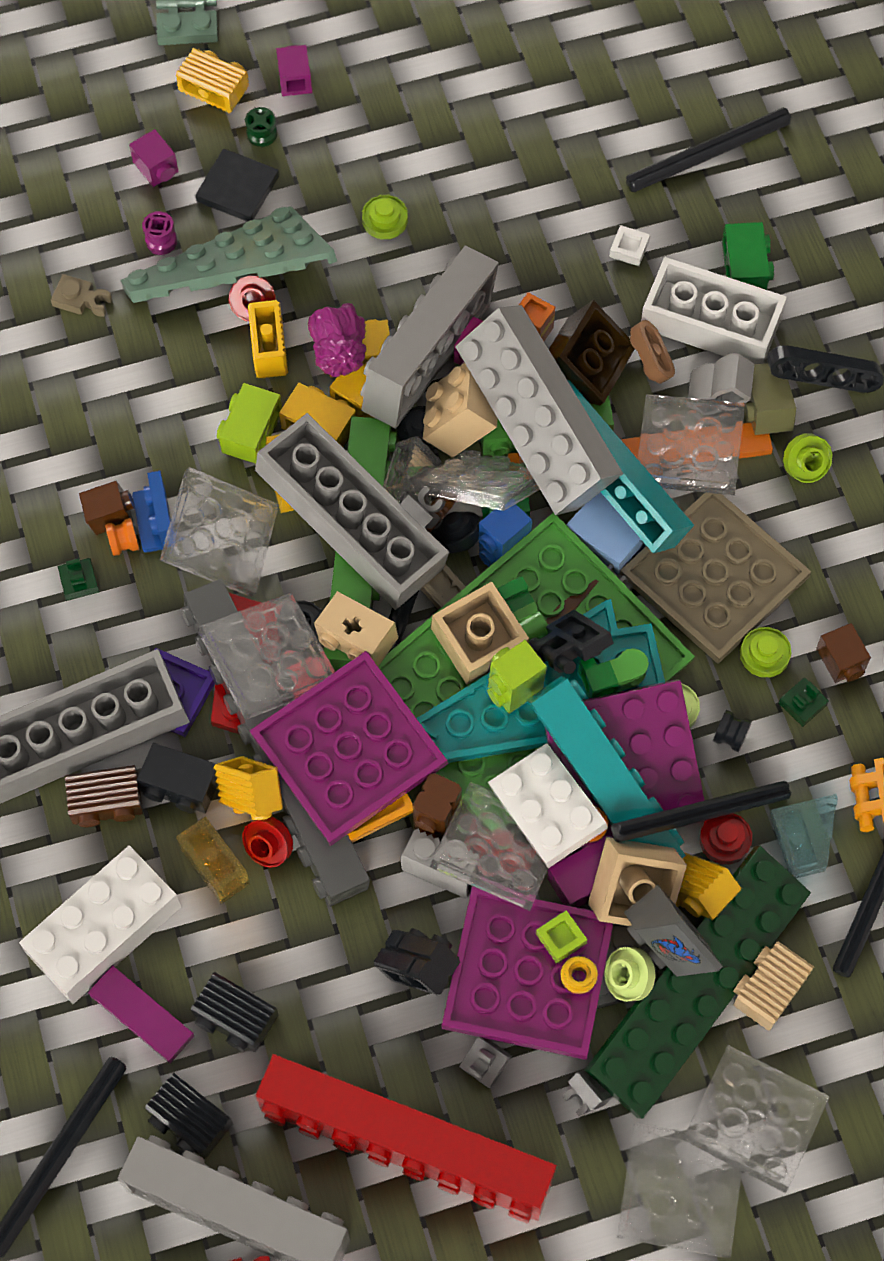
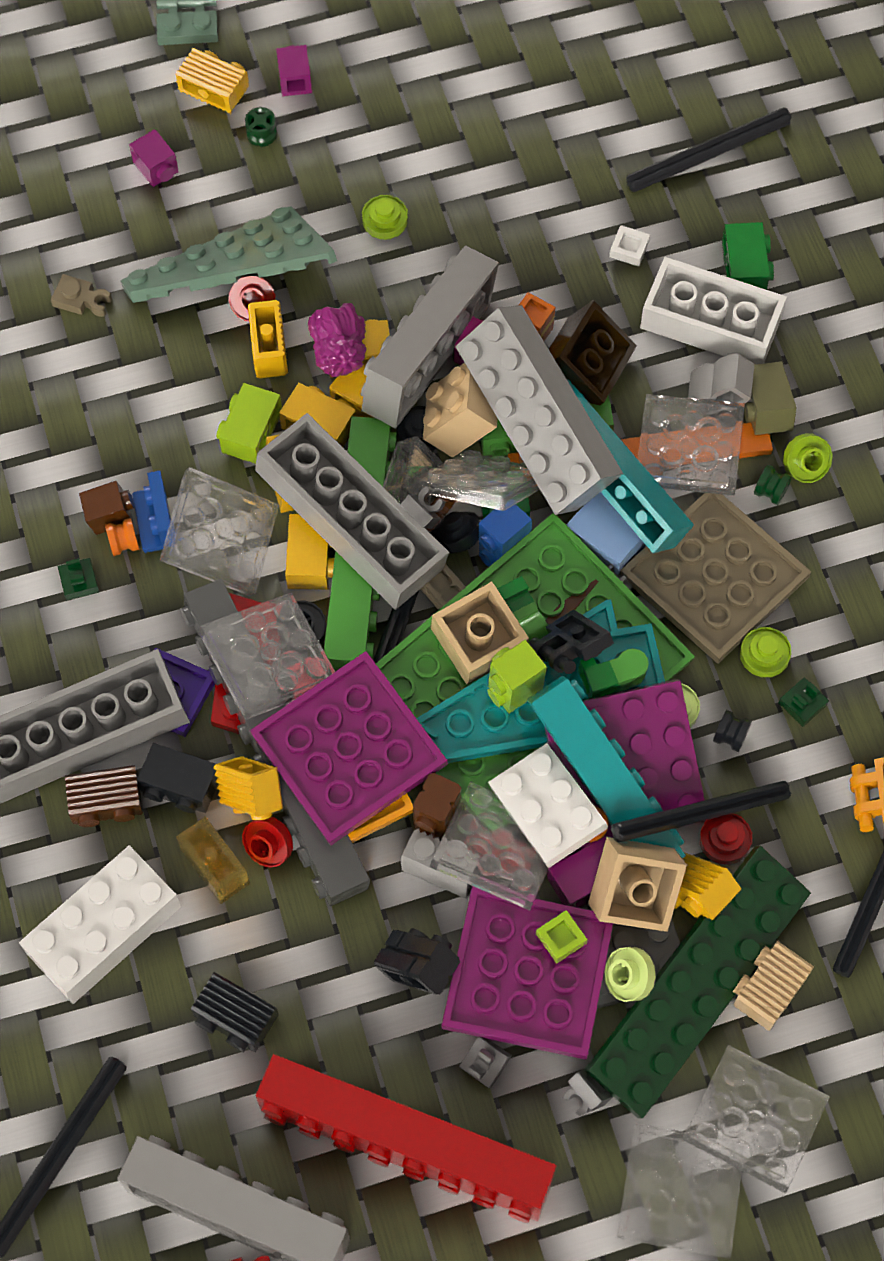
magenta tile [88,965,194,1064] -> none
magenta wheel [142,211,177,255] -> none
black brick [145,1073,233,1159] -> none
black tile [195,148,279,222] -> none
tan brick [314,591,398,666] -> none
yellow plate [561,956,598,994] -> none
dark grey slope [624,885,723,976] -> none
medium nougat plate [630,320,675,383] -> none
black beam [767,345,884,393] -> none
clear light blue wing [770,794,838,878] -> none
reddish brown brick [816,623,871,683] -> none
none -> yellow brick [285,514,335,590]
none -> dark green wheel [753,465,792,506]

